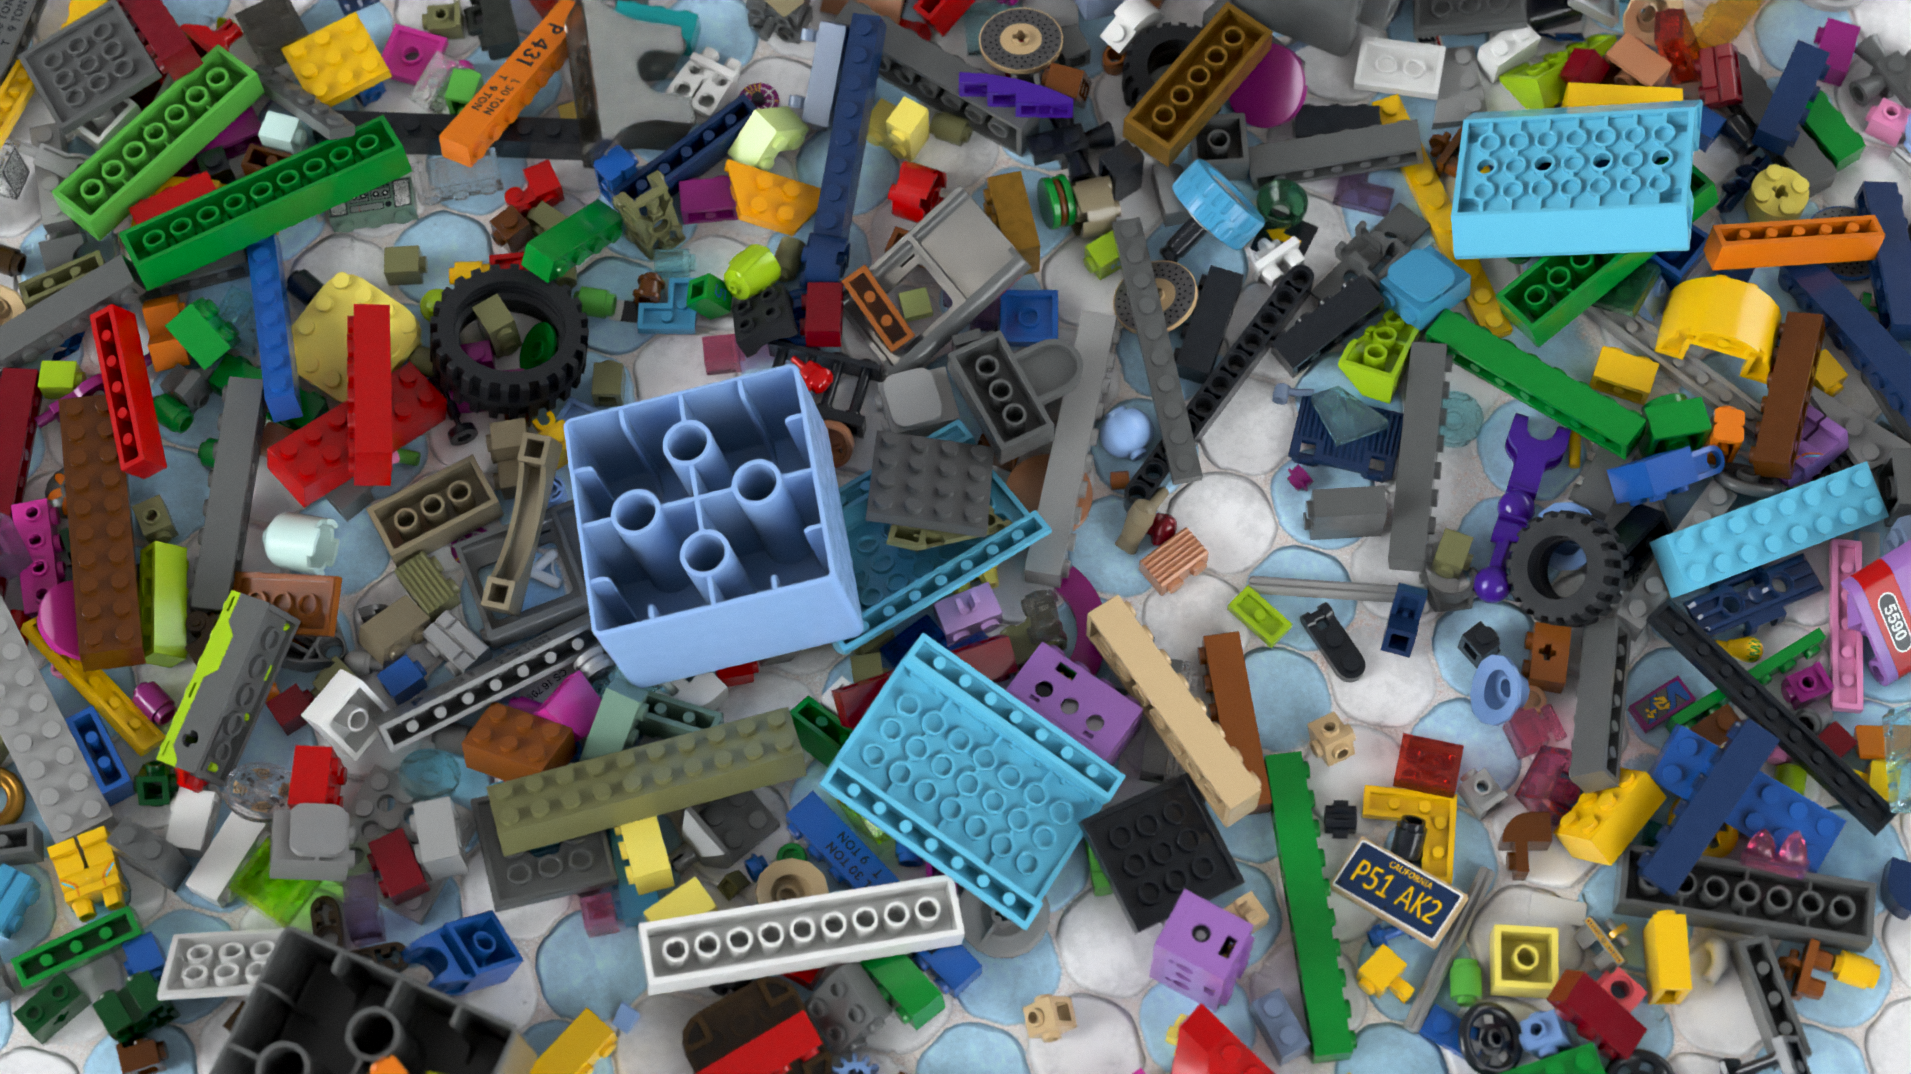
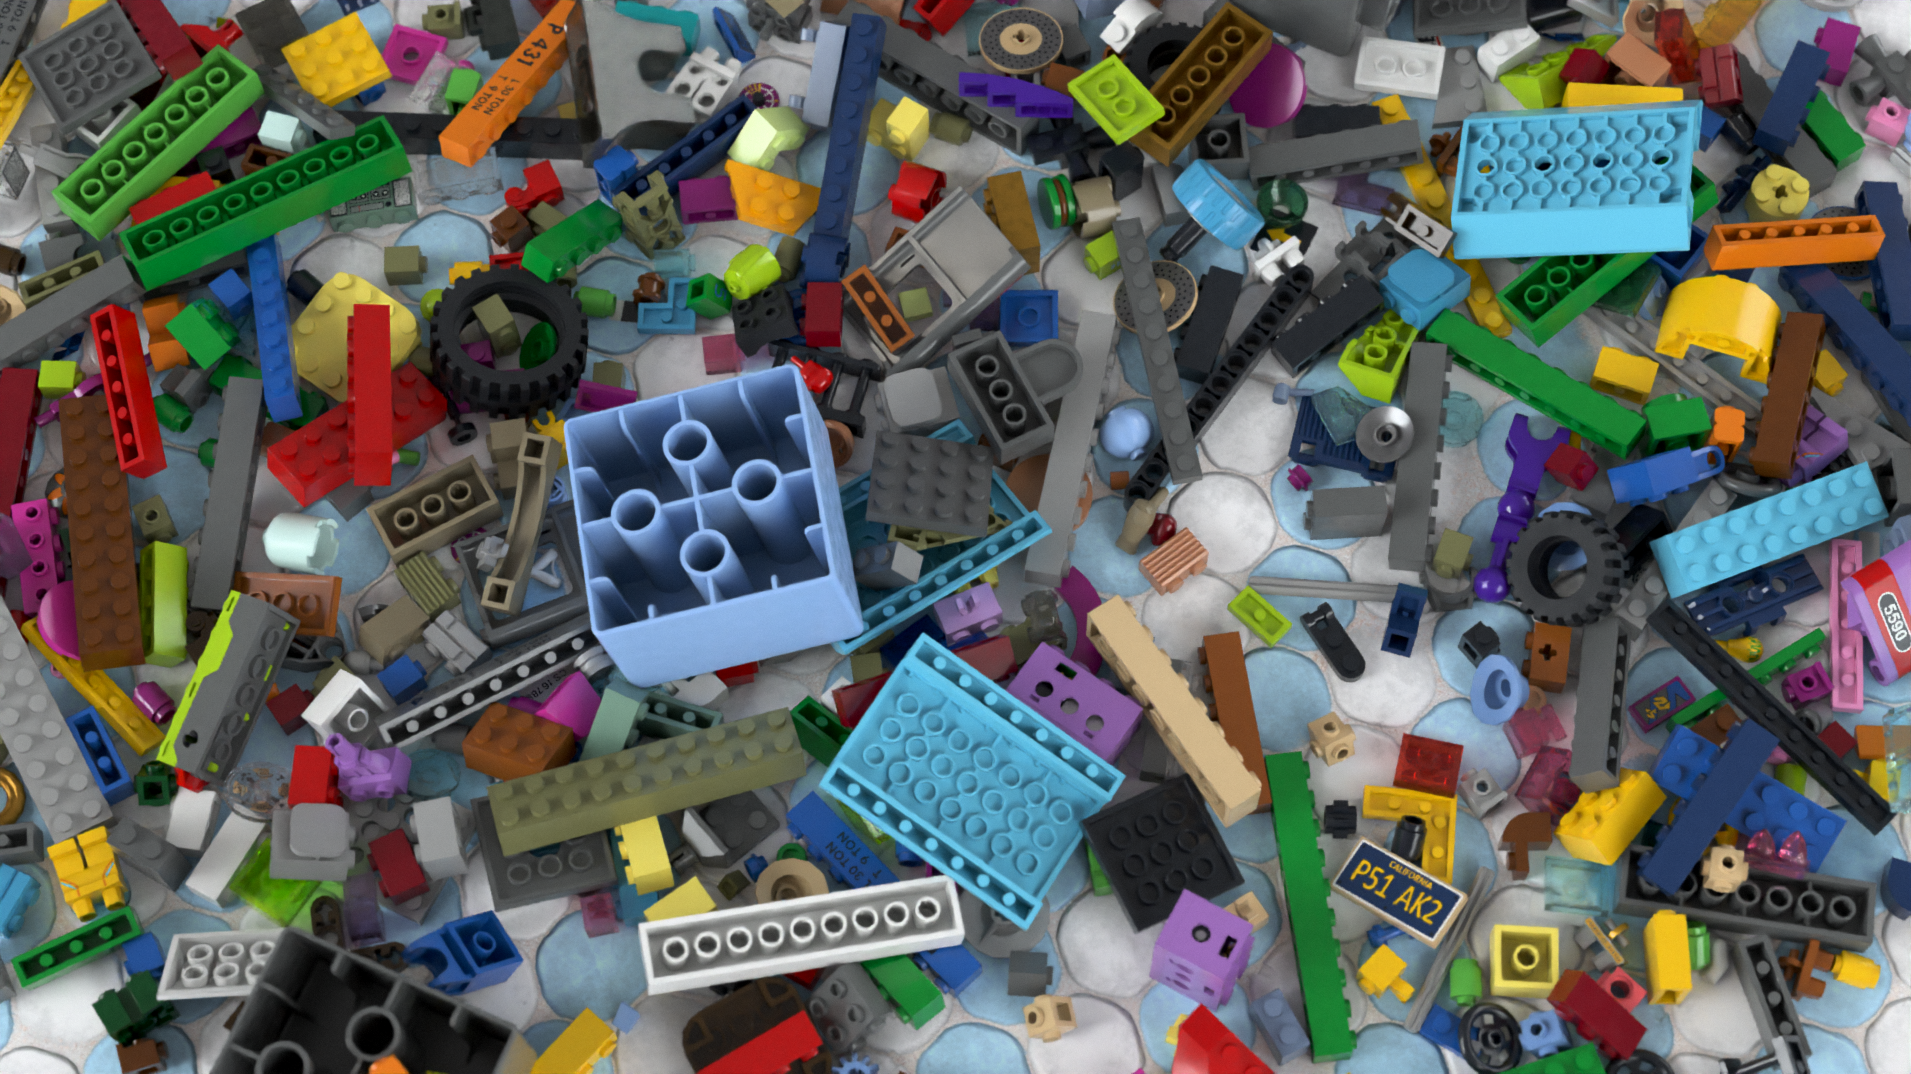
dark green brick [13,971,92,1045] -> none
none -> blue brick [208,268,254,321]
none -> medium lavender brick [325,733,412,802]
none -> light grey plate [476,536,509,572]
none -> magenta tile [574,379,638,412]
none -> blue slope [713,7,756,64]
none -> dark grey brick [853,541,924,592]
none -> dark grey brick [1007,950,1053,997]
none -> lime plate [1067,54,1165,145]
none -> flat silver dish [1356,406,1414,463]
none -> plate [1380,191,1458,259]
none -> dark red brick [1544,442,1599,492]
none -> clear light blue tile [1544,855,1609,918]
none -> bright green brick [1686,921,1711,970]
none -> tan brick [1700,844,1748,893]

